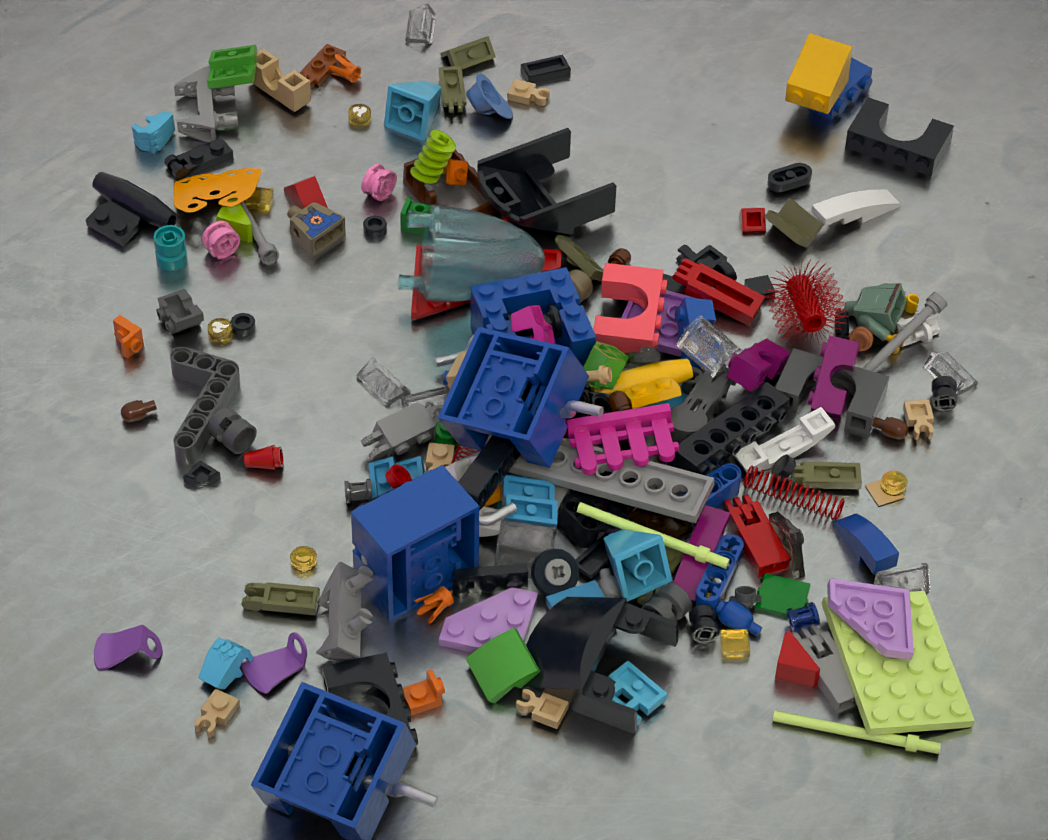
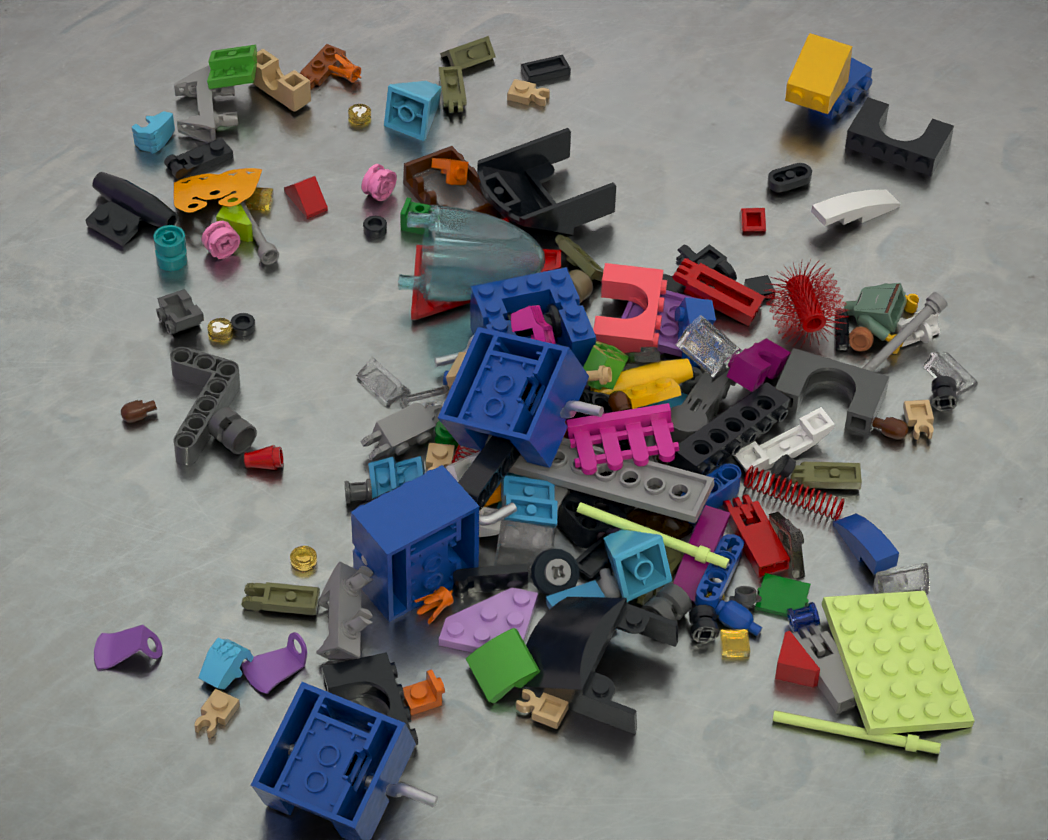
orange bracket [113,315,144,359] -> none
black tile [183,460,221,486] -> none
dark tan torso [287,202,346,257] -> none
red tile [385,464,412,488] -> none
clear slope [405,4,436,43] -> none
lime piece [410,130,456,184] -> none
medium blue piece [466,73,513,119] -> none
reddish brown cylinder [608,248,631,265] -> none
medium azure plate [608,661,667,725] -> none
olive panel [764,198,824,248] -> none
magenta arch [807,335,860,420] -> none
lavender plate [827,578,914,660] -> none
tan sticker [865,477,905,506] -> none
clear yellow tile [880,471,908,496] -> none

